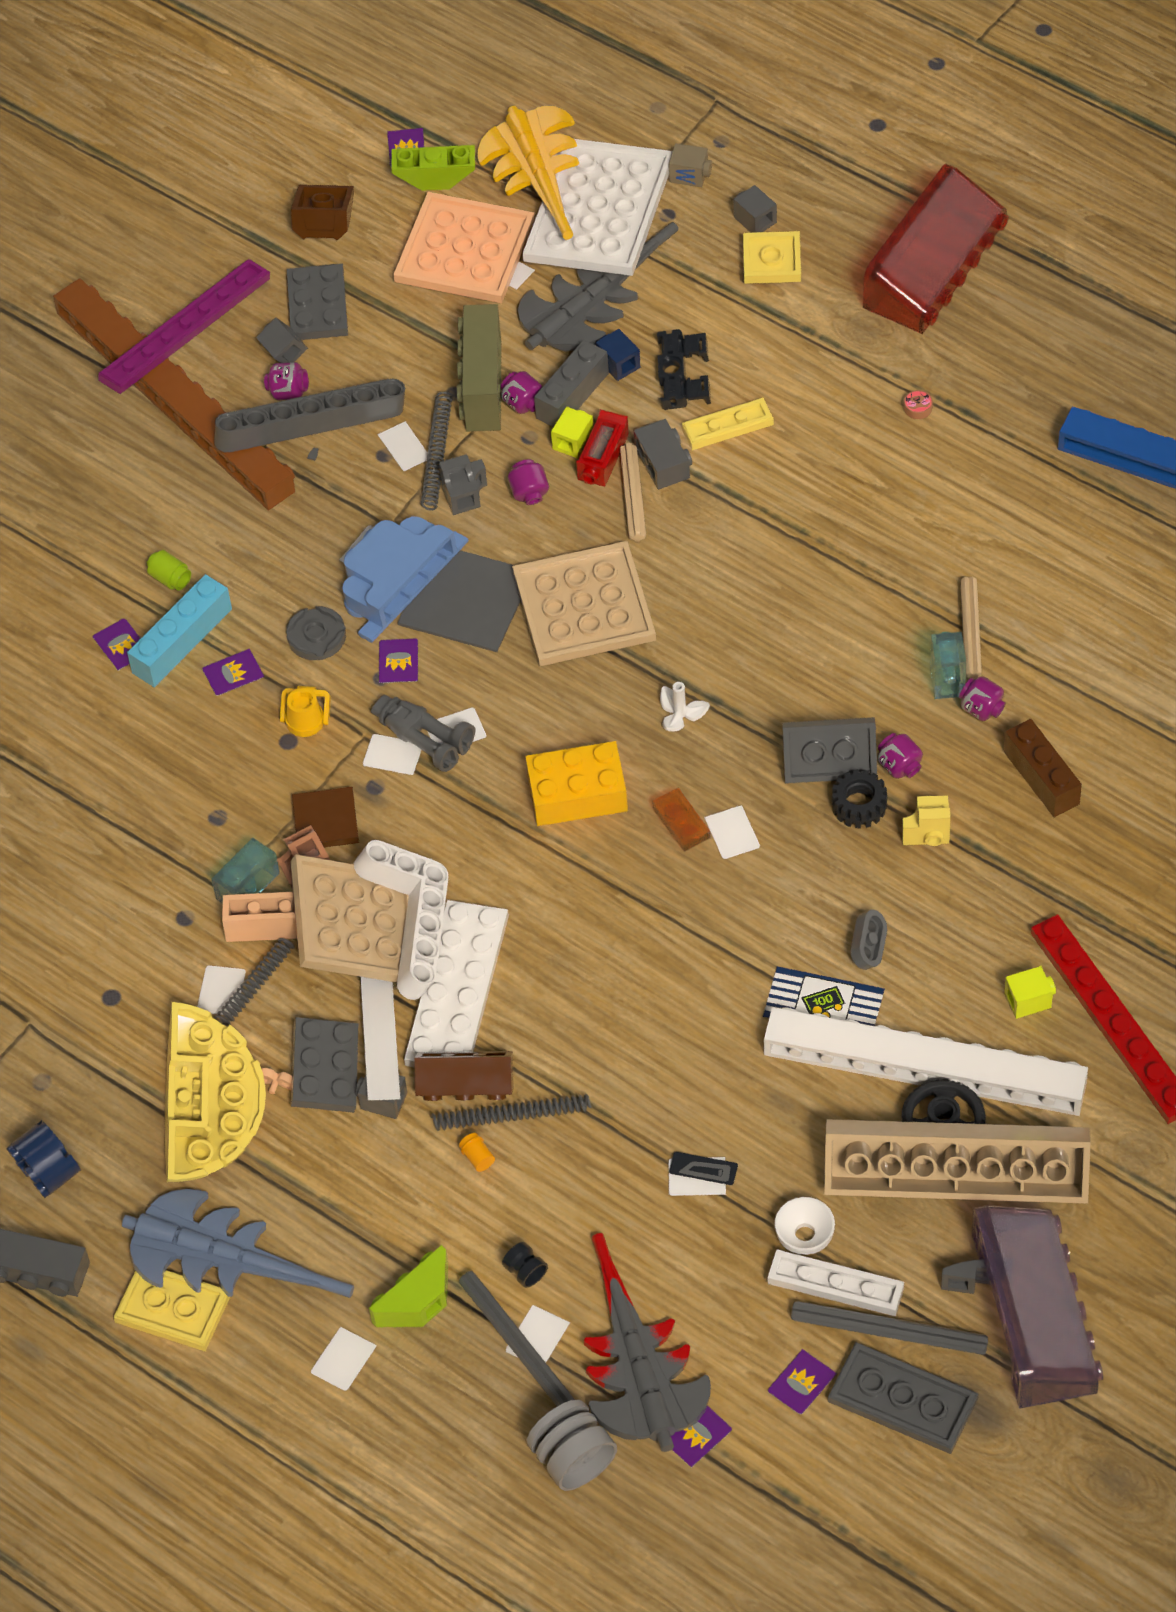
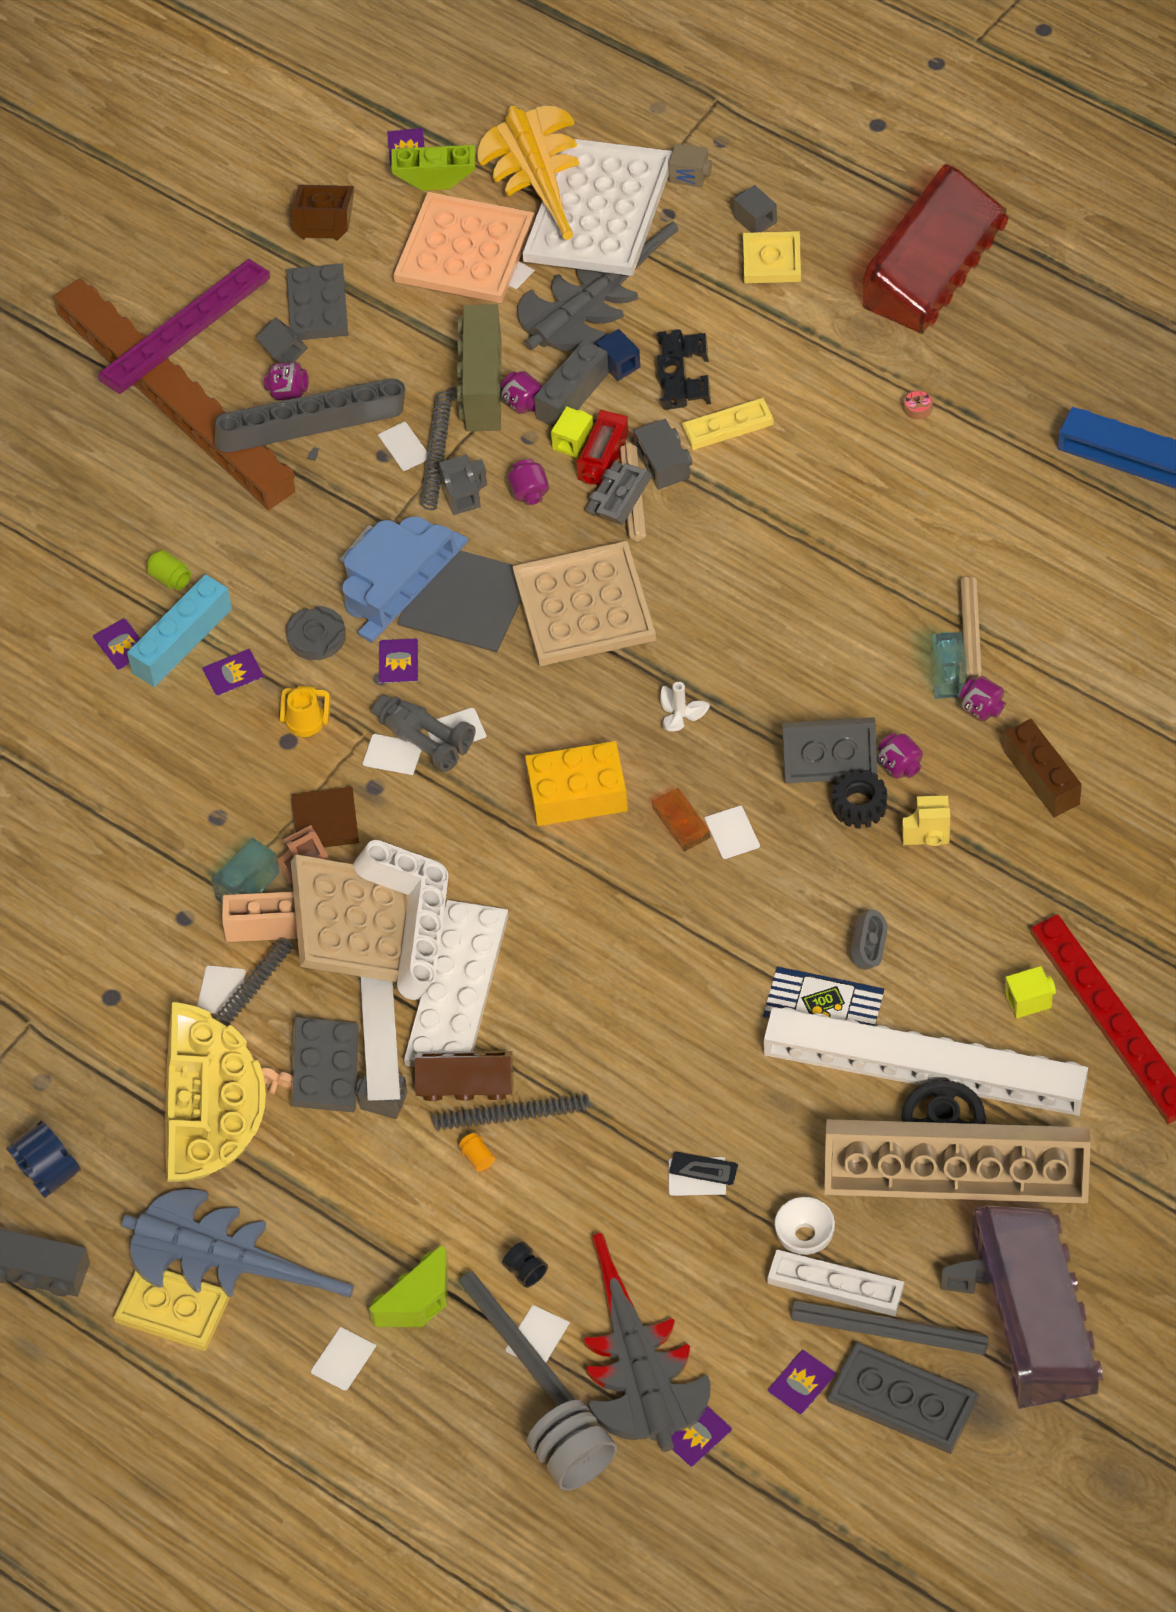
none -> dark grey plate [585,461,652,525]

